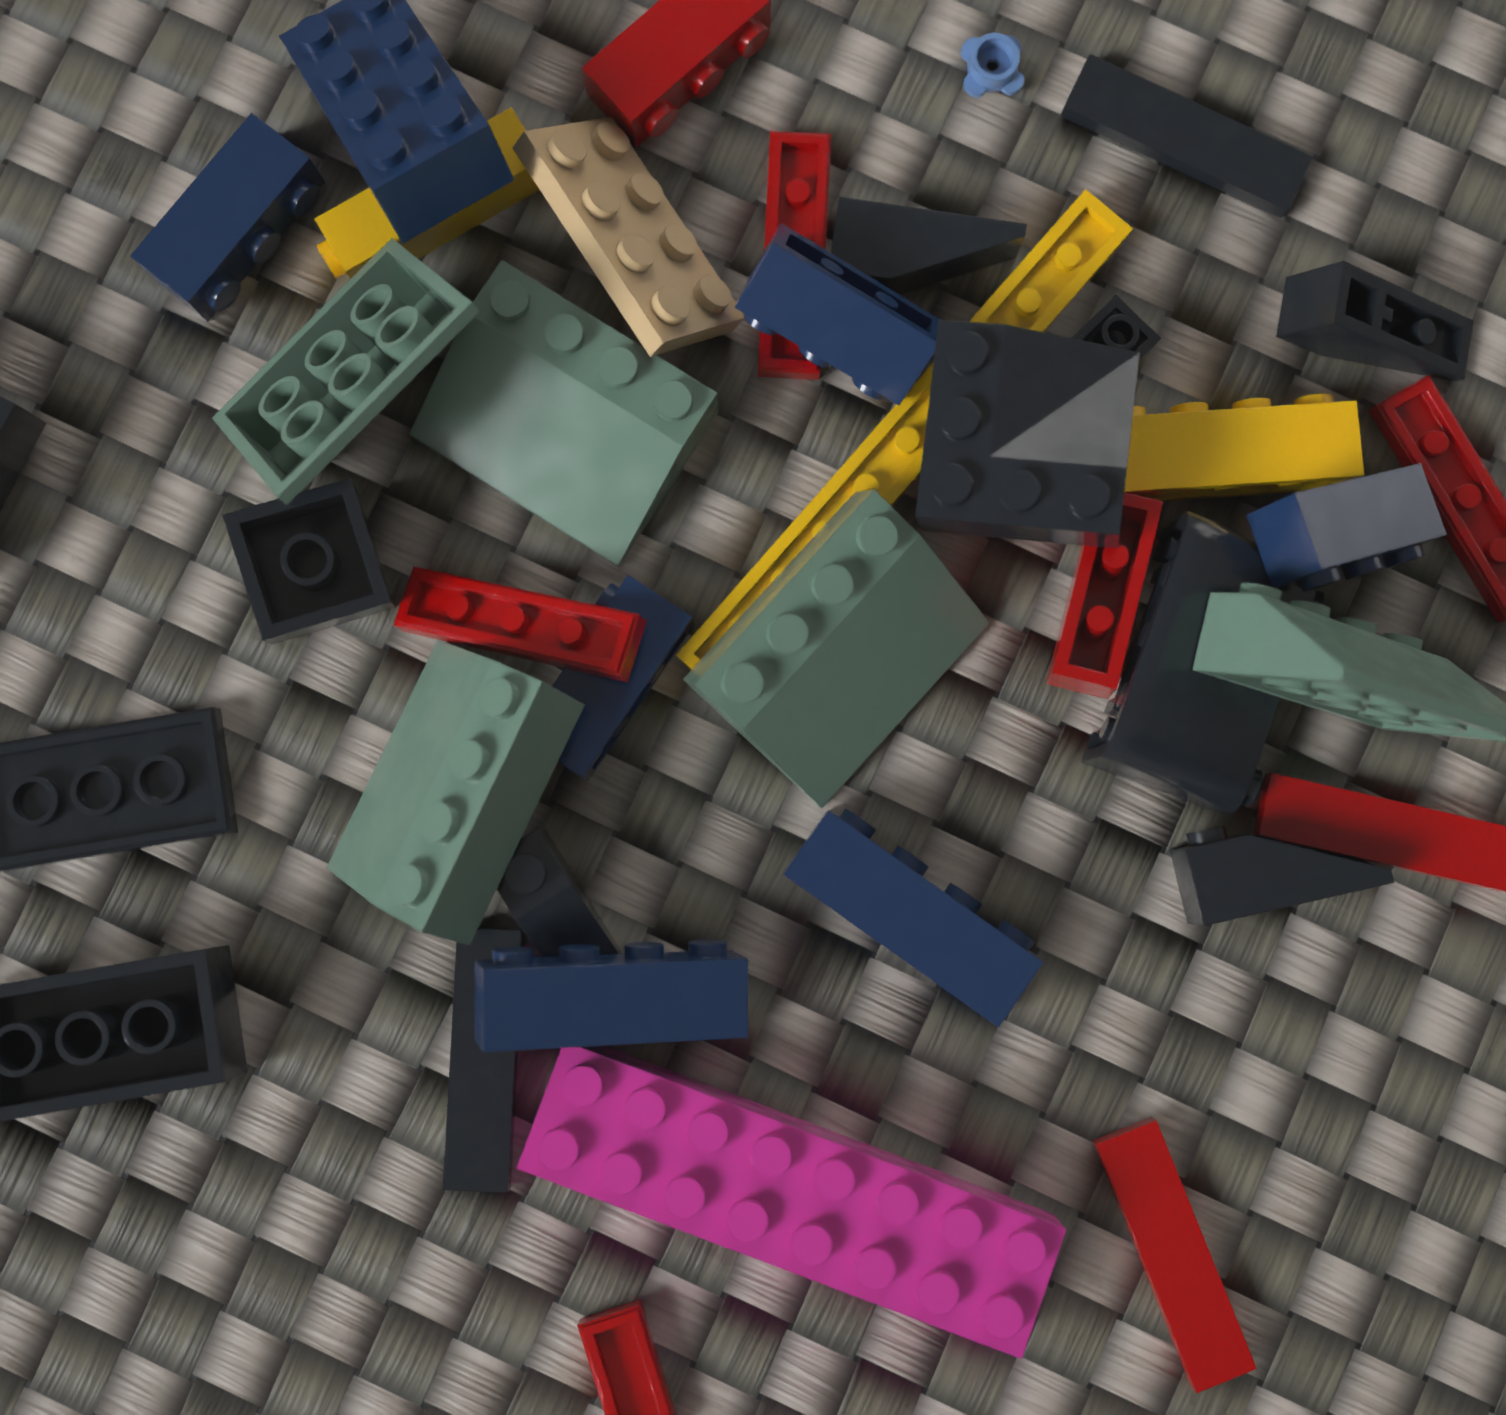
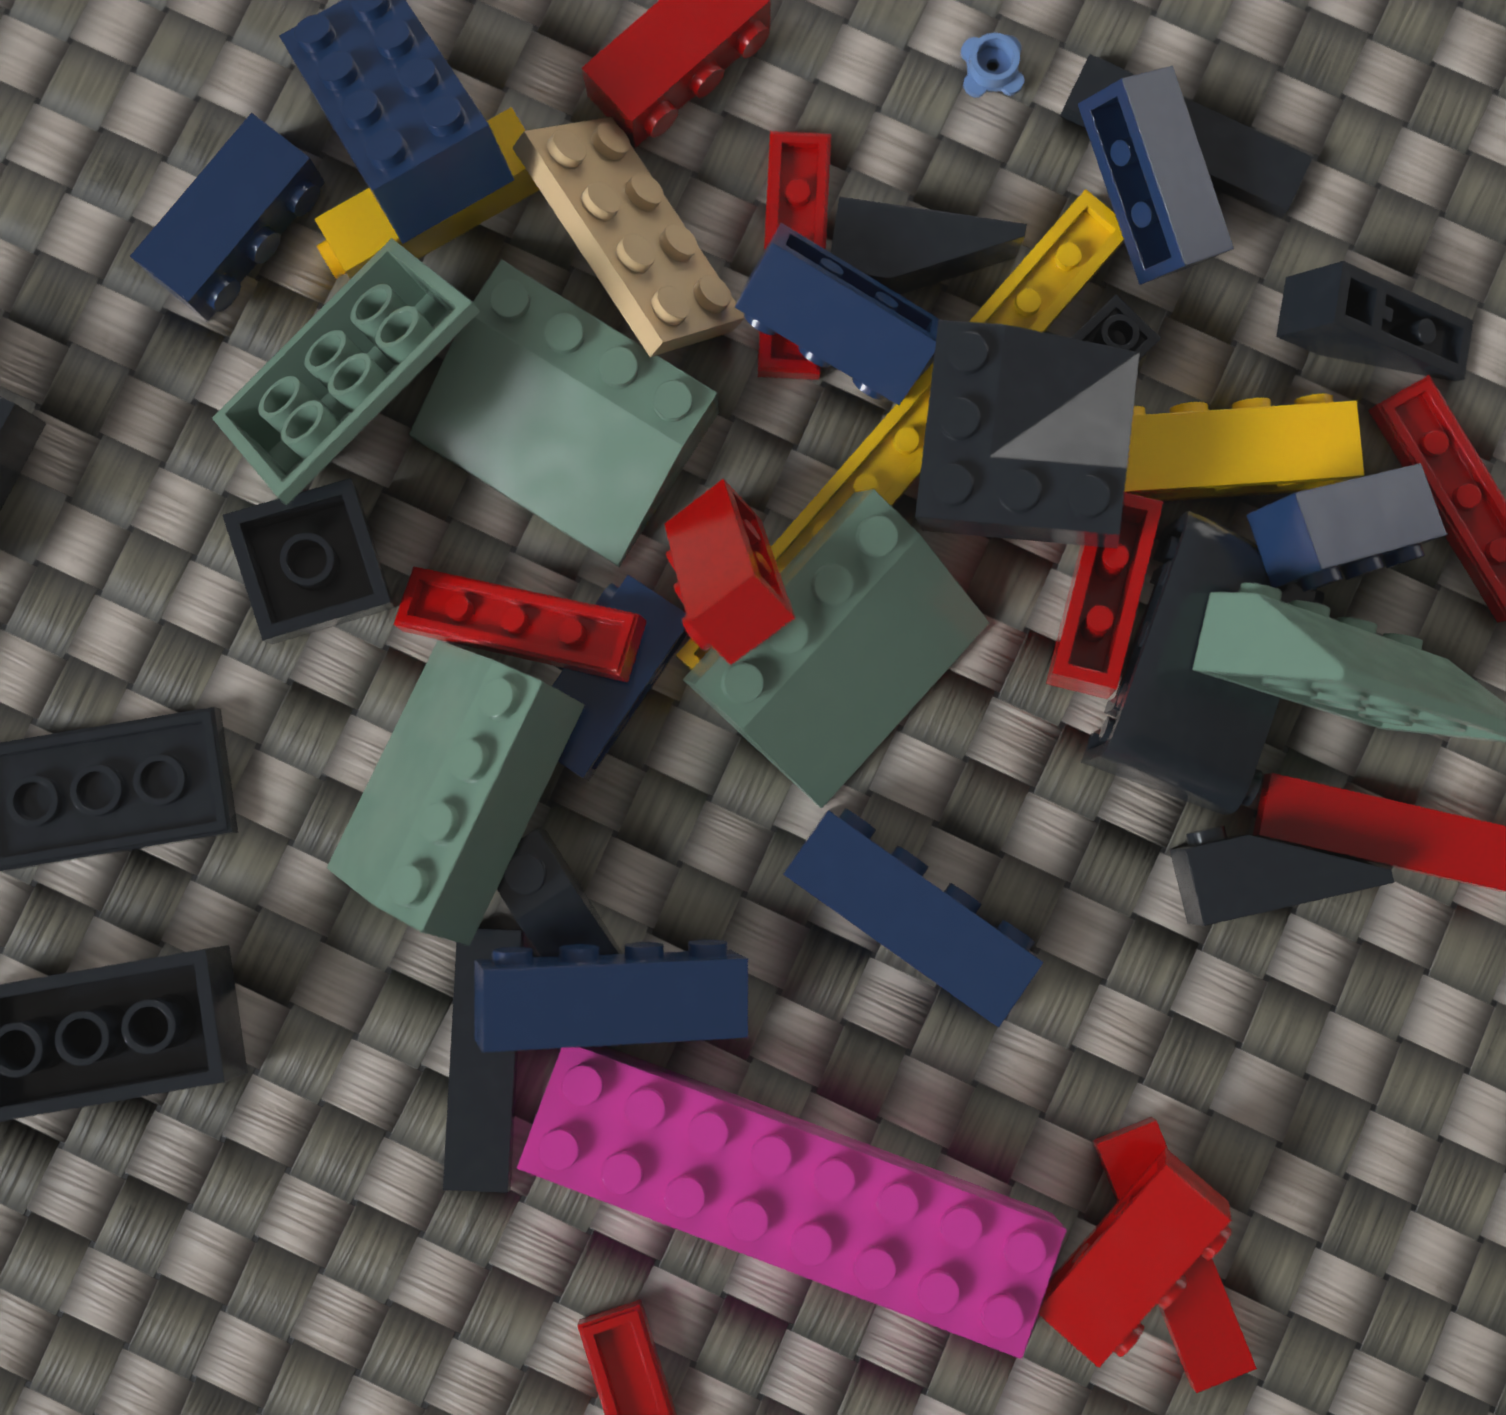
none -> red brick [664,478,795,665]
none -> red brick [1038,1148,1232,1368]
none -> dark blue brick [1078,65,1234,285]

